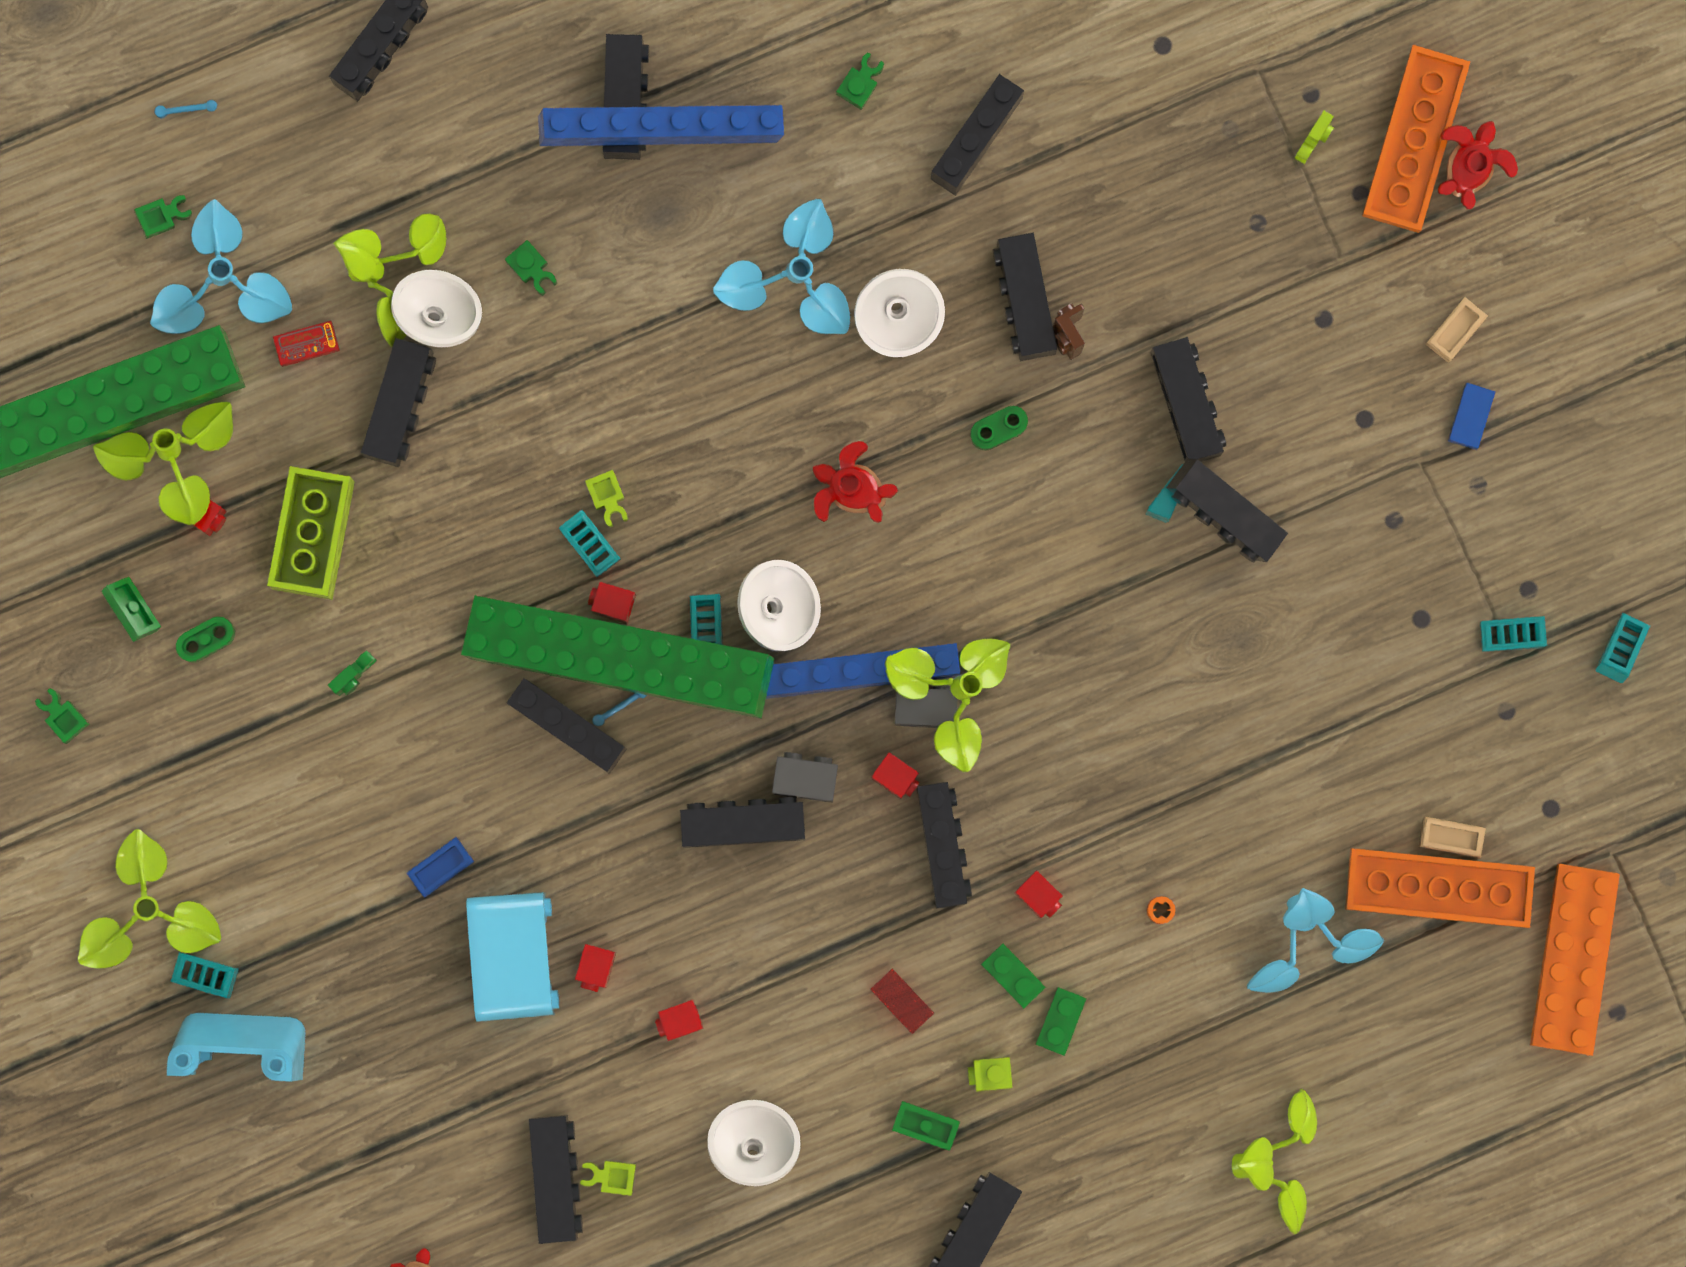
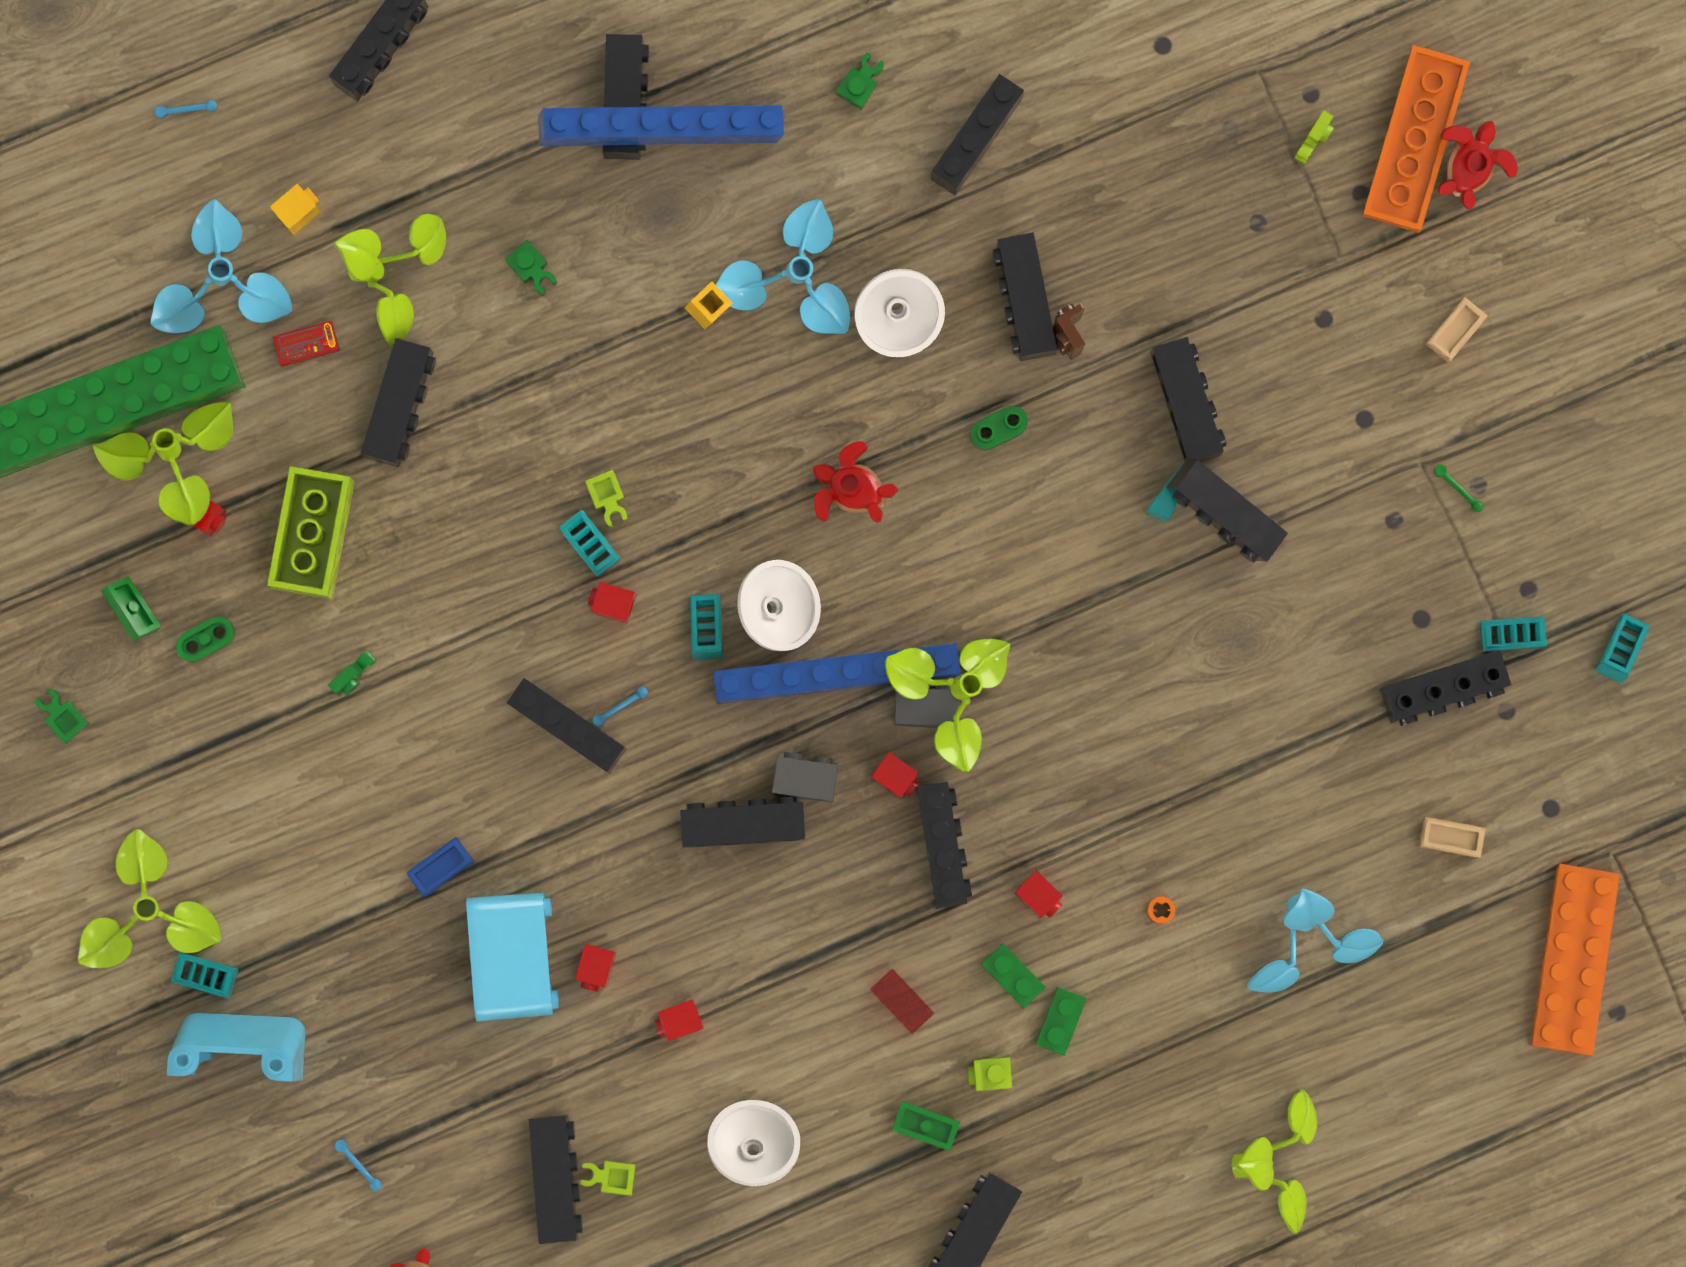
green plate [134,195,192,239] -> none
white dish [391,270,482,347] -> none
green brick [461,595,774,719] -> none
orange plate [1345,848,1535,928] -> none
blue tile [1448,383,1495,450] -> none
none -> yellow brick [270,184,321,235]
none -> dark azure hinge [335,1140,382,1191]
none -> yellow brick [684,281,733,330]
none -> black brick [1380,650,1512,726]
none -> green hinge [1434,464,1484,512]

